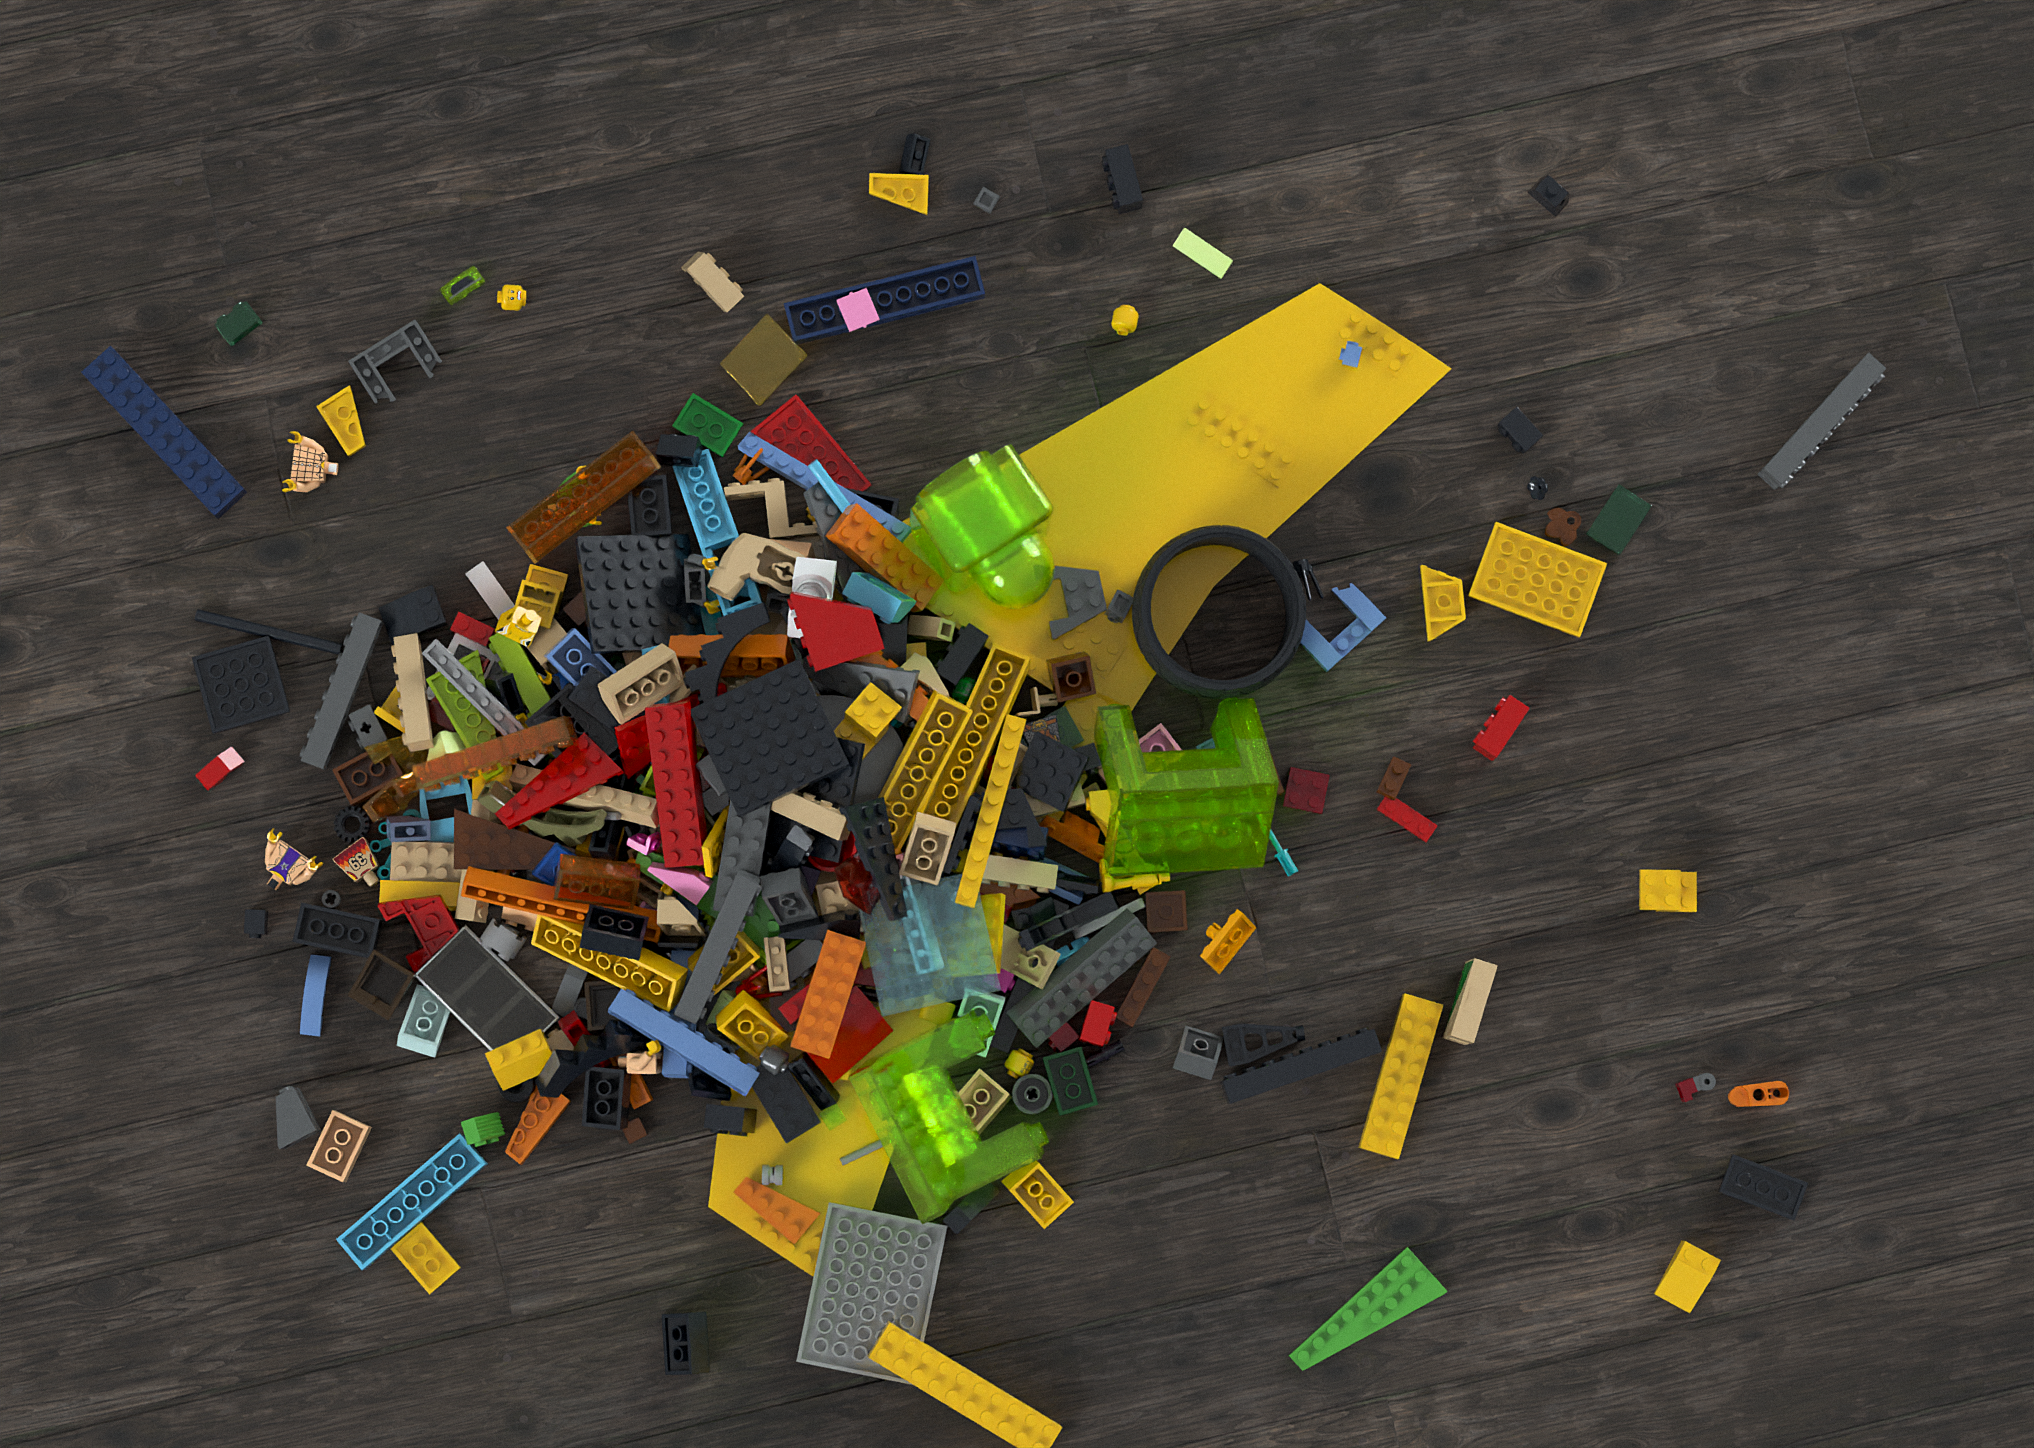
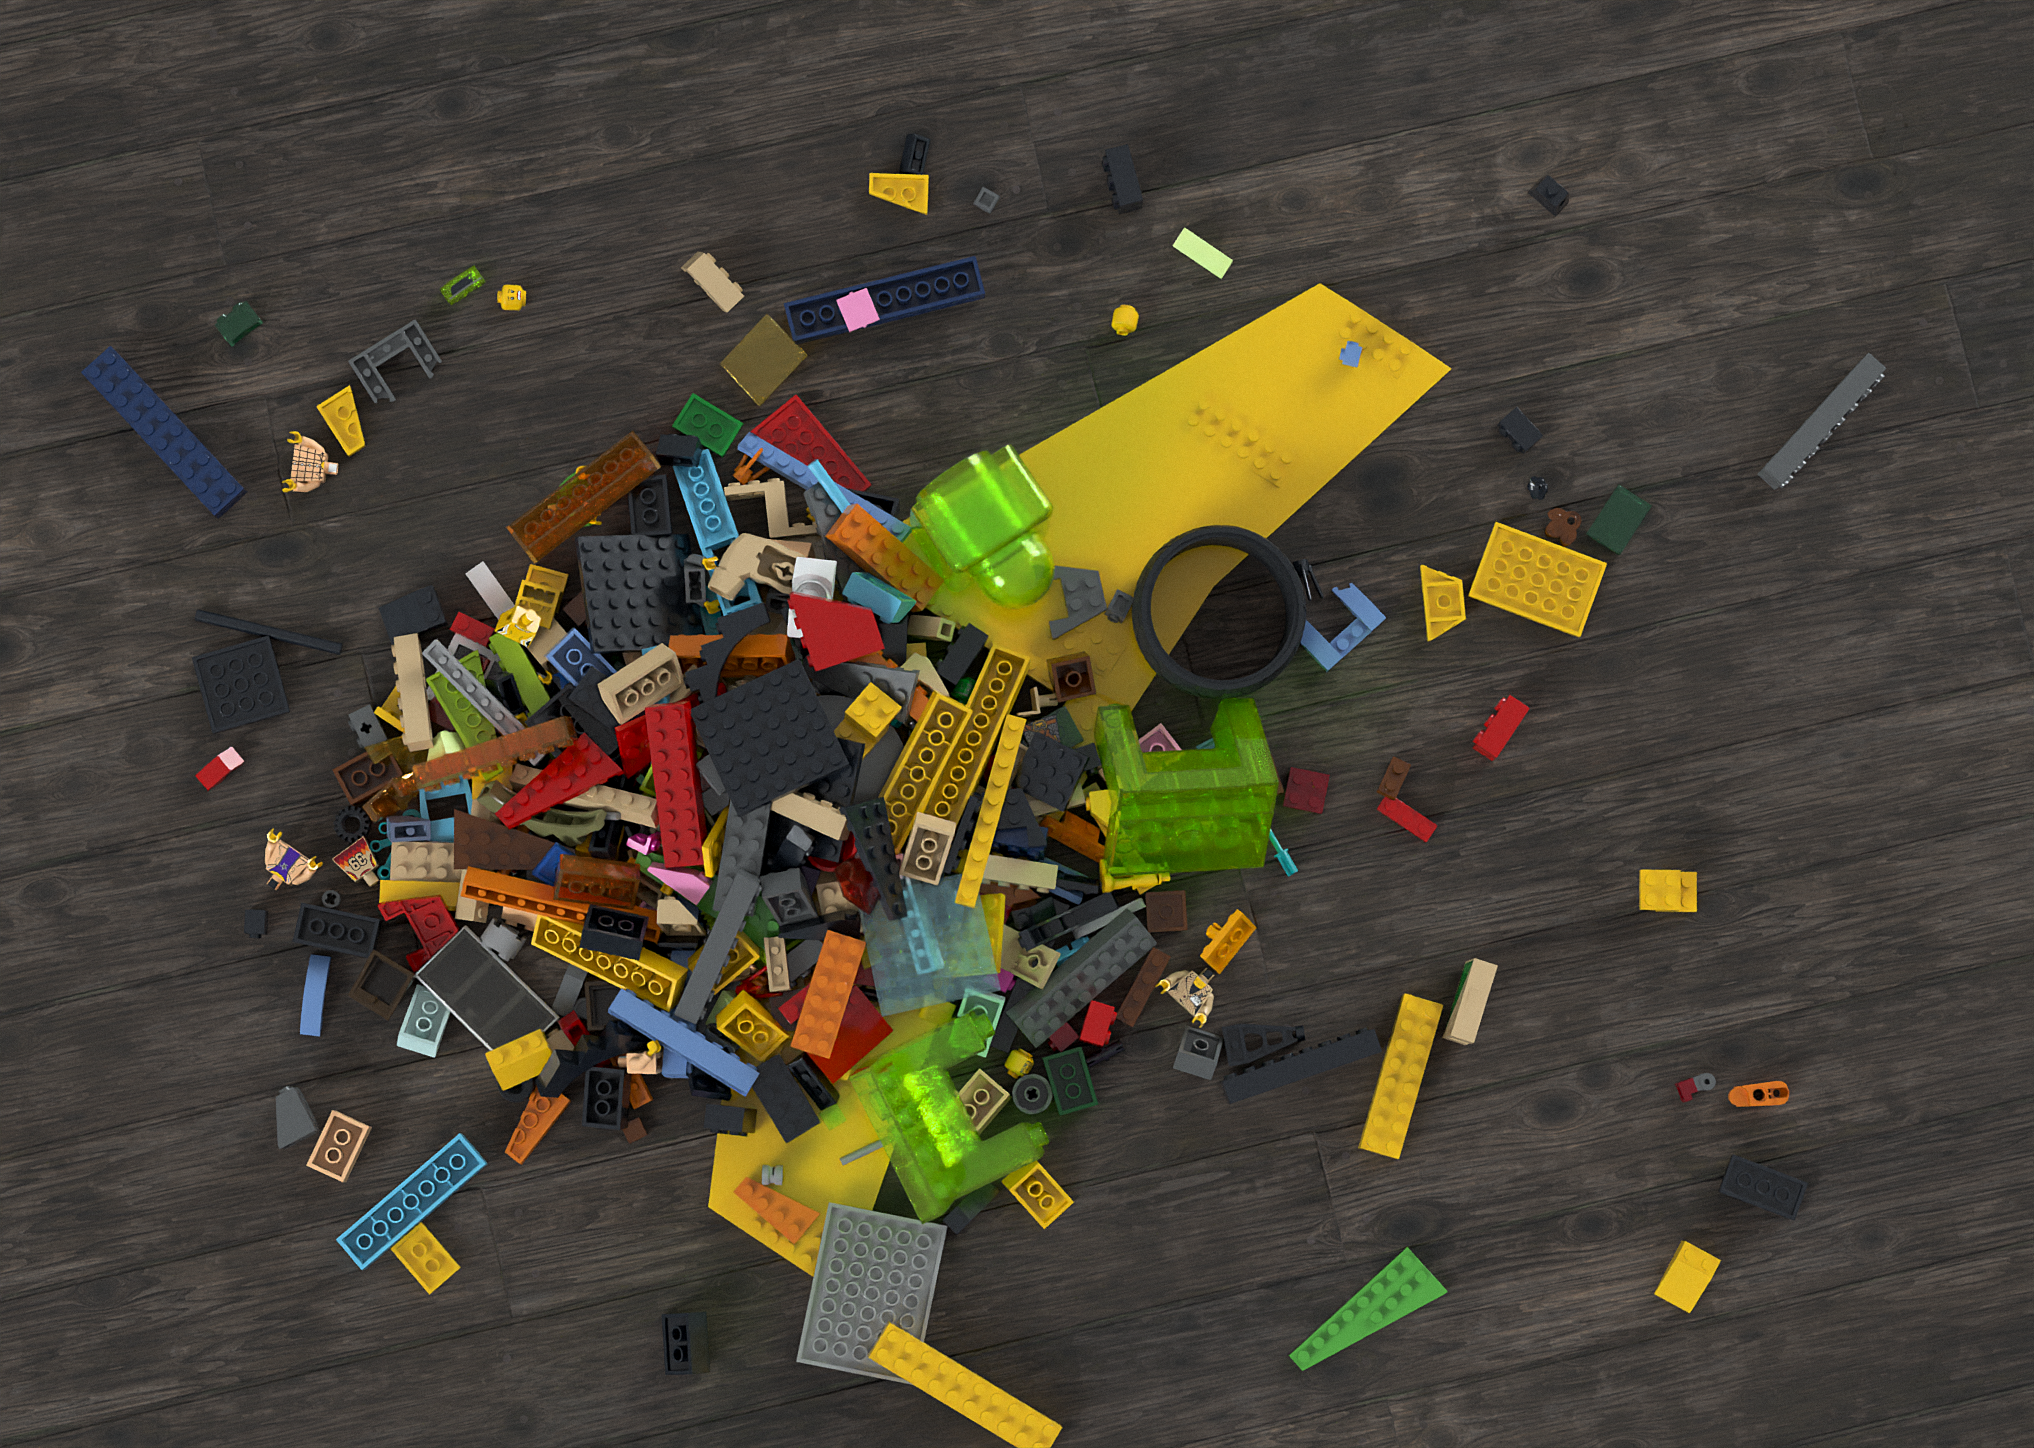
dark grey brick [300,612,383,771] -> none
bright green brick [461,1112,505,1147] -> none
dark grey head [759,1045,790,1075] -> none
none -> torso [1155,968,1215,1028]

